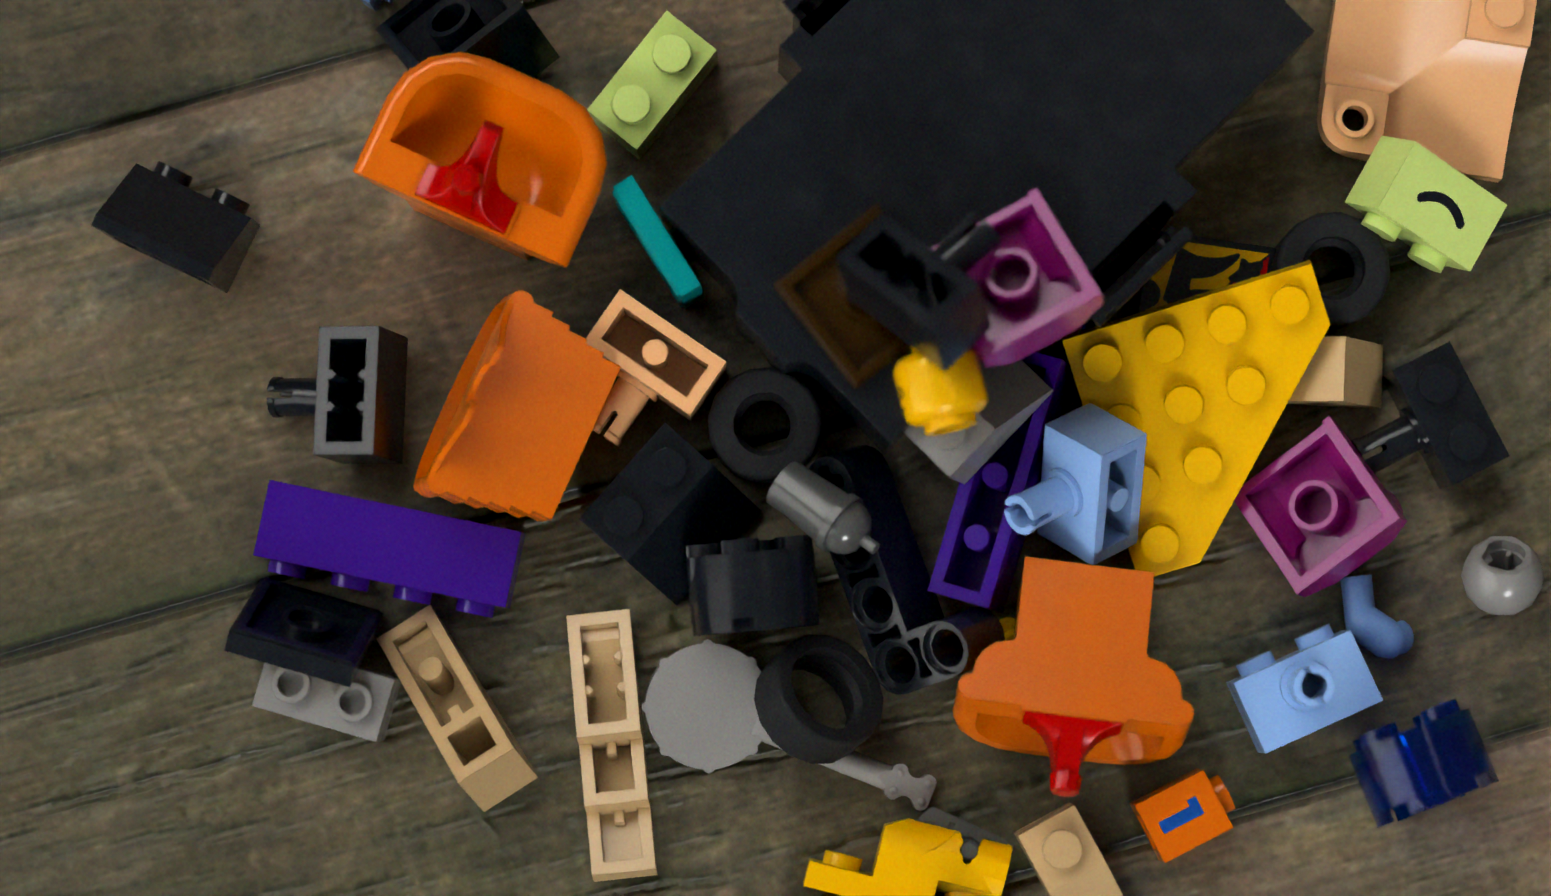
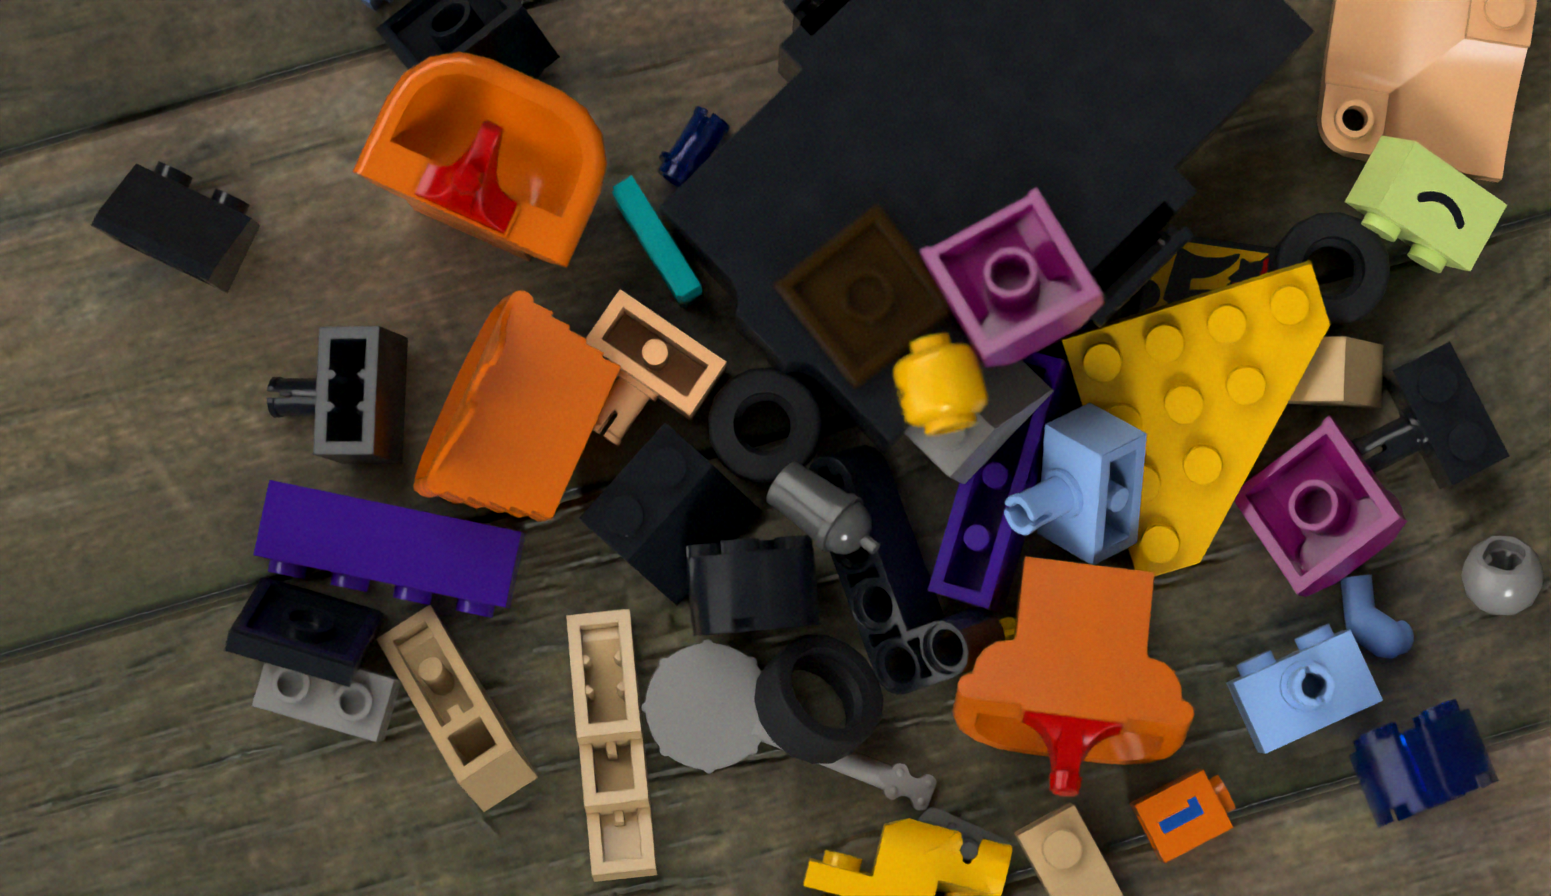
yellowish green brick [587,11,718,160] -> none
black brick [835,212,1000,372] -> none
none -> clear blue pin [657,106,730,188]

